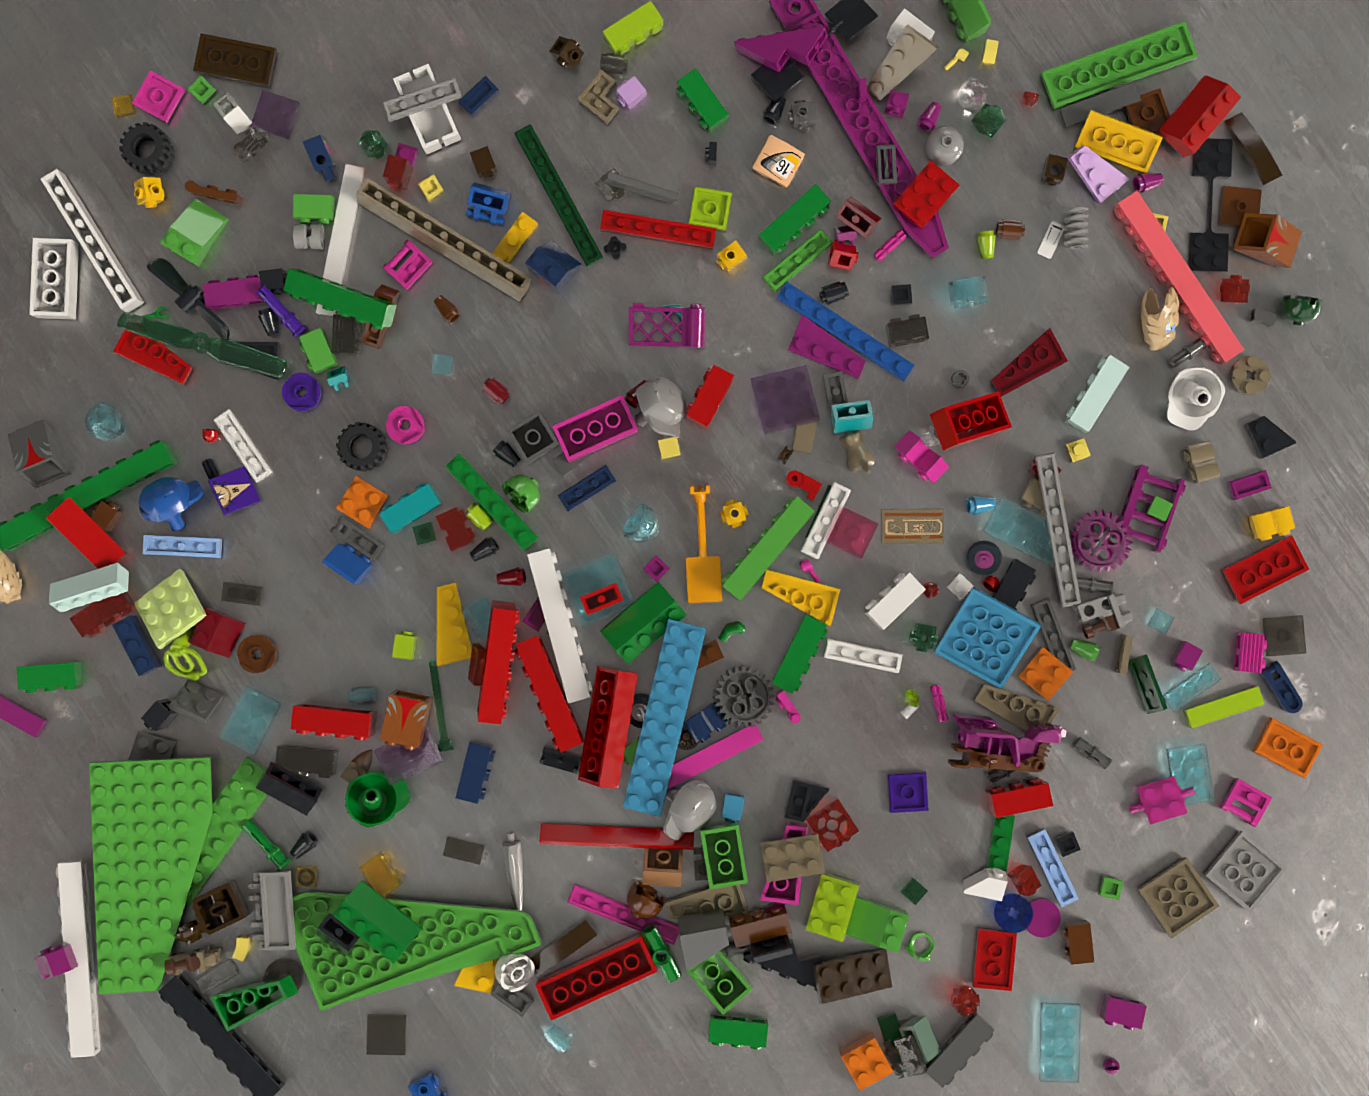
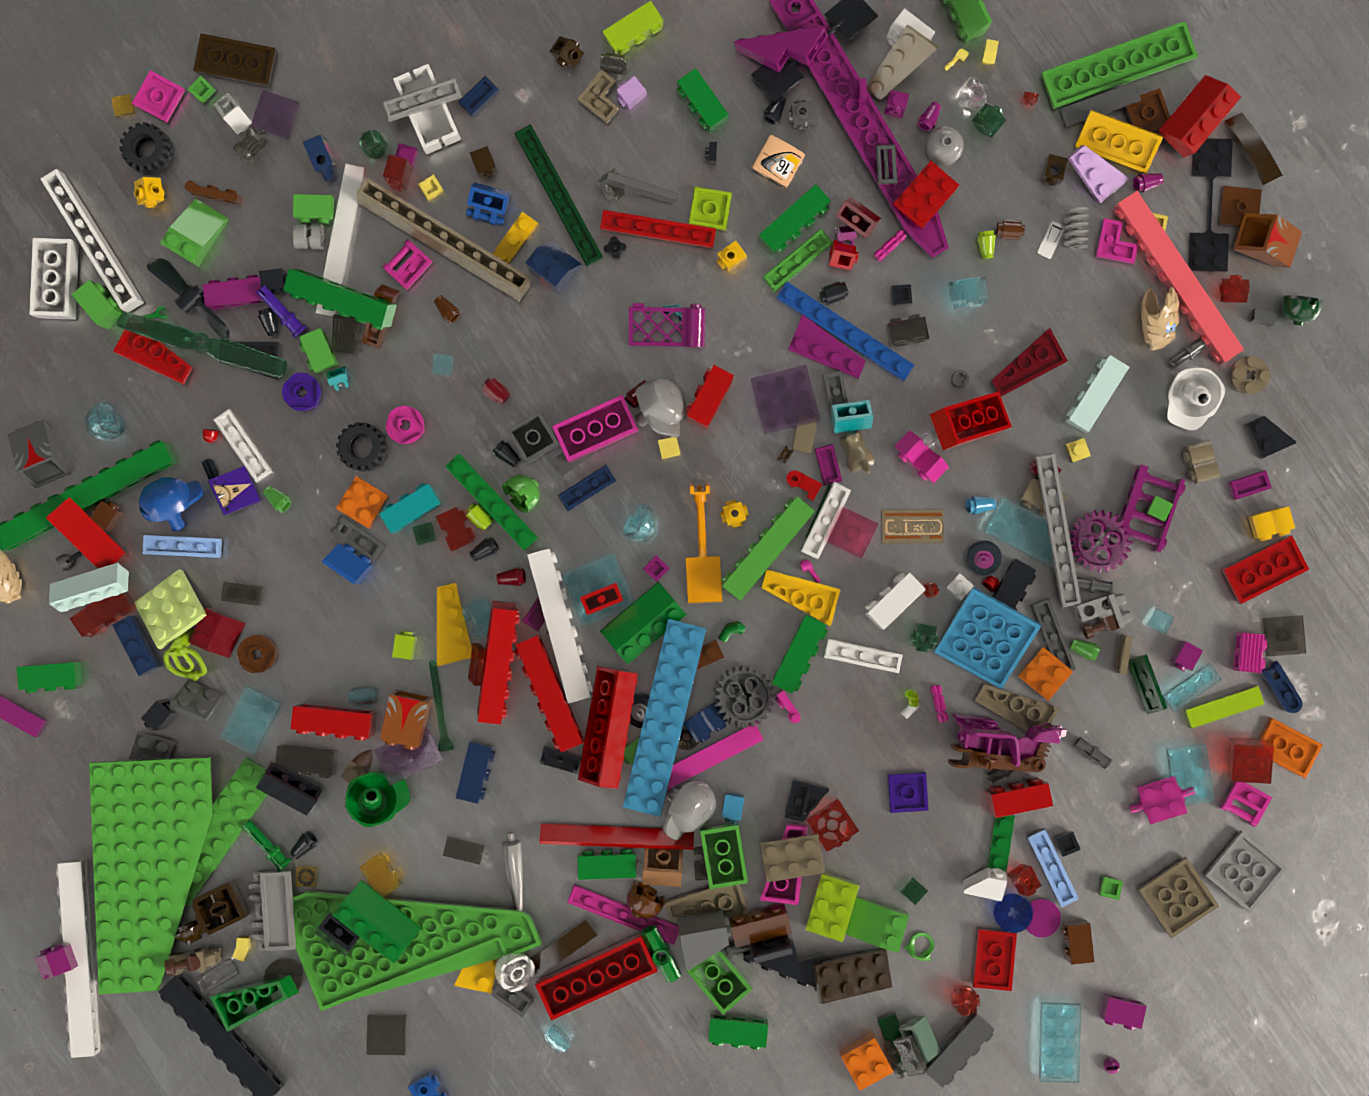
none -> dark grey hinge [56,551,82,571]
none -> bright green brick [71,280,126,330]
none -> bright green cone [263,486,292,513]
none -> green brick [577,849,637,880]
none -> magenta tile [814,444,842,486]
none -> dark pink plate [1095,218,1138,264]
none -> clear red brick [1227,738,1274,784]

